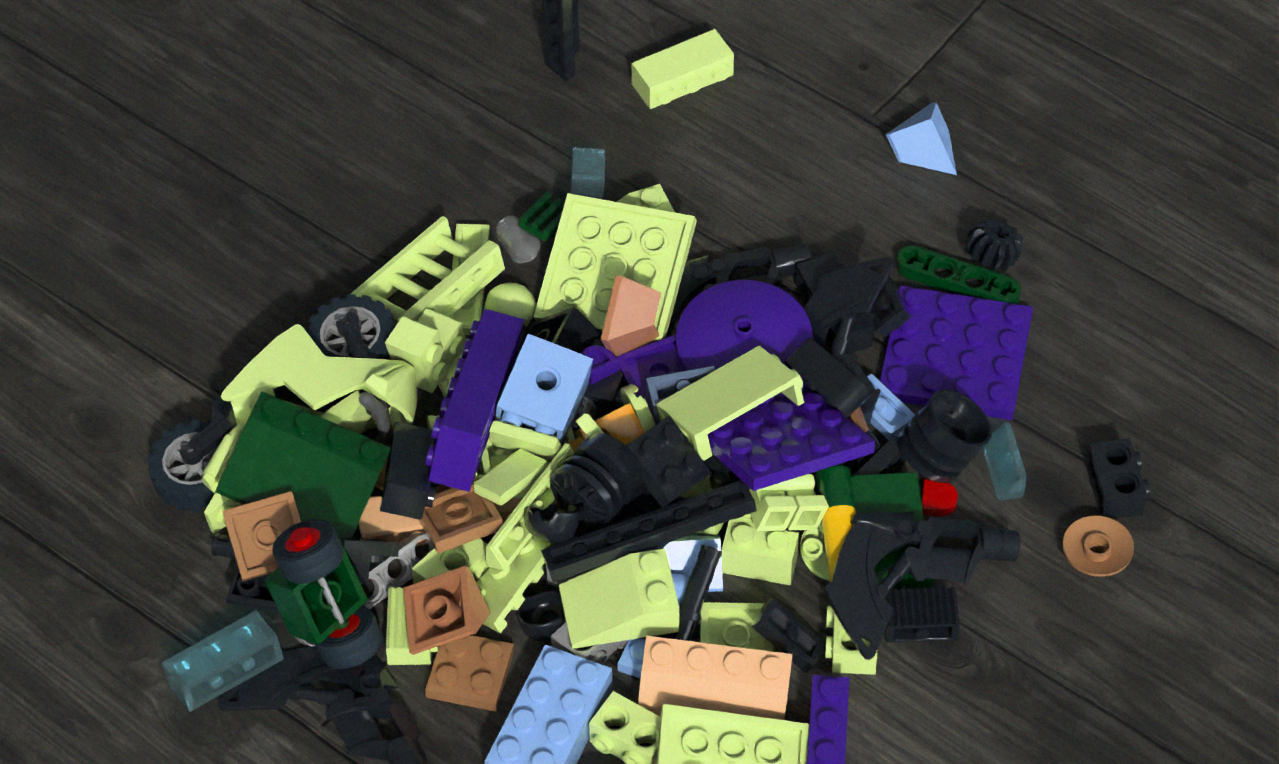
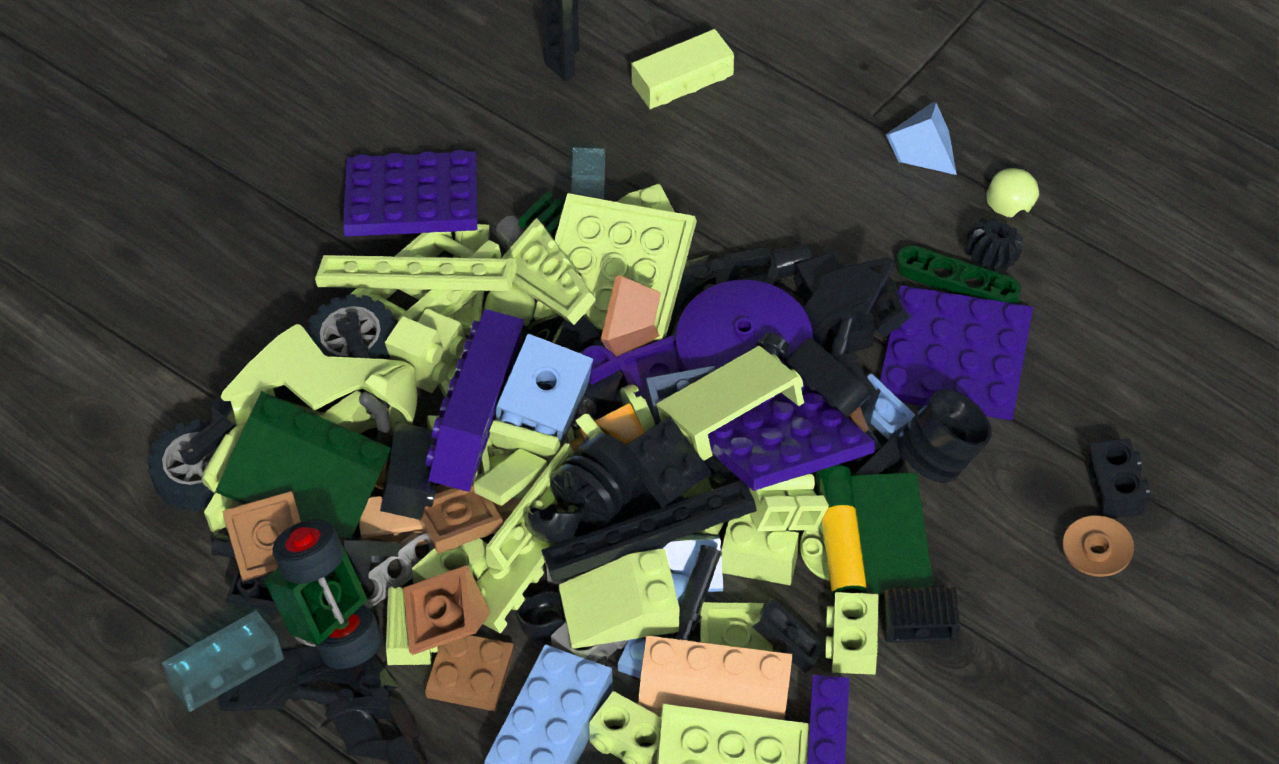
black piece [825,512,1021,660] -> none
red tile [922,479,958,516] -> none
clear light blue slope [983,422,1027,501] -> none
none -> yellowish green tile [315,255,517,291]
none -> dark purple plate [343,150,478,237]
none -> yellowish green wing [501,218,596,325]
none -> black plate [756,332,789,361]
none -> yellowish green hair [986,168,1039,217]

